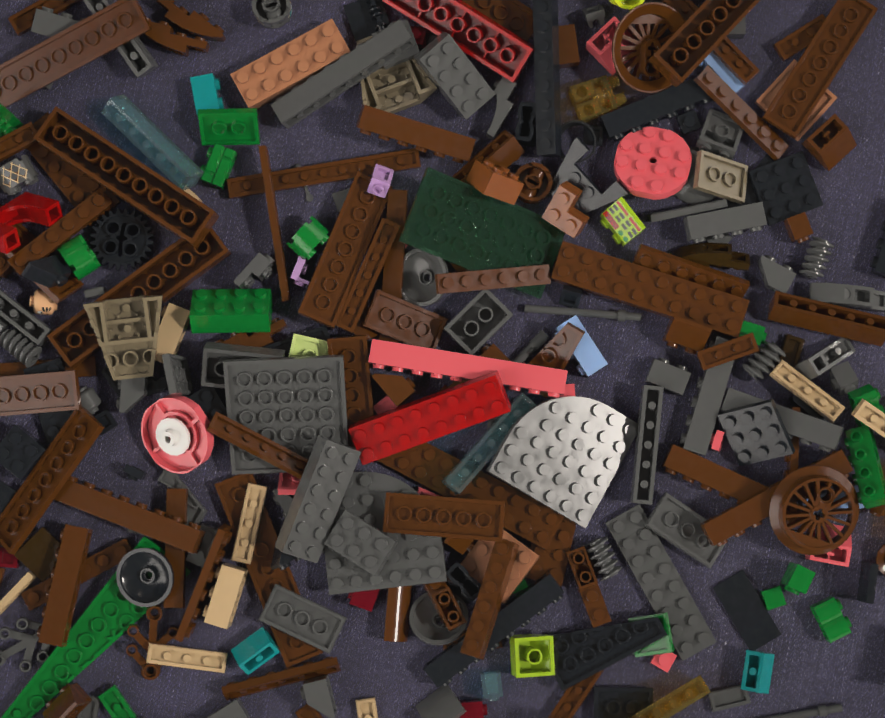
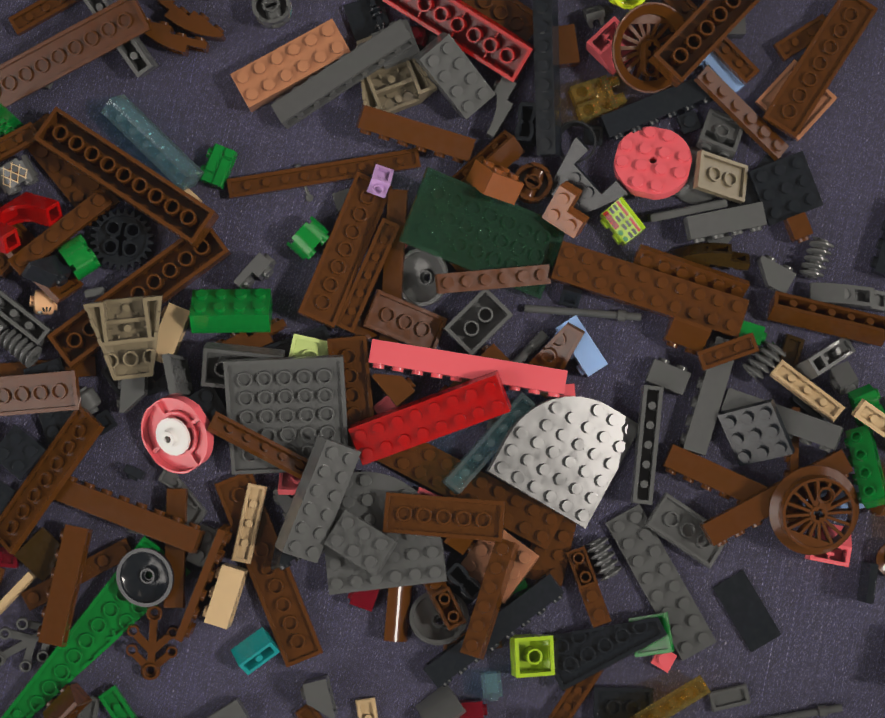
dark grey brick [31,6,84,37] -> none
tan tile [146,642,228,673] -> none
teal brick [190,73,224,116] -> none
green plate [198,108,260,146] -> none
reddish brown plate [222,657,341,700] -> none
reddish brown tile [258,145,291,302] -> none
dark grey tile [258,584,347,654] -> none
lavender bracket [290,256,310,287] -> none
coral plate [709,430,725,452] -> none
teal brick [741,650,775,694] -> none
green tile [760,585,786,610] -> none
green brick [780,562,816,595] -> none
reddish brown slope [802,113,857,172] -> none
green brick [810,596,852,643] -> none

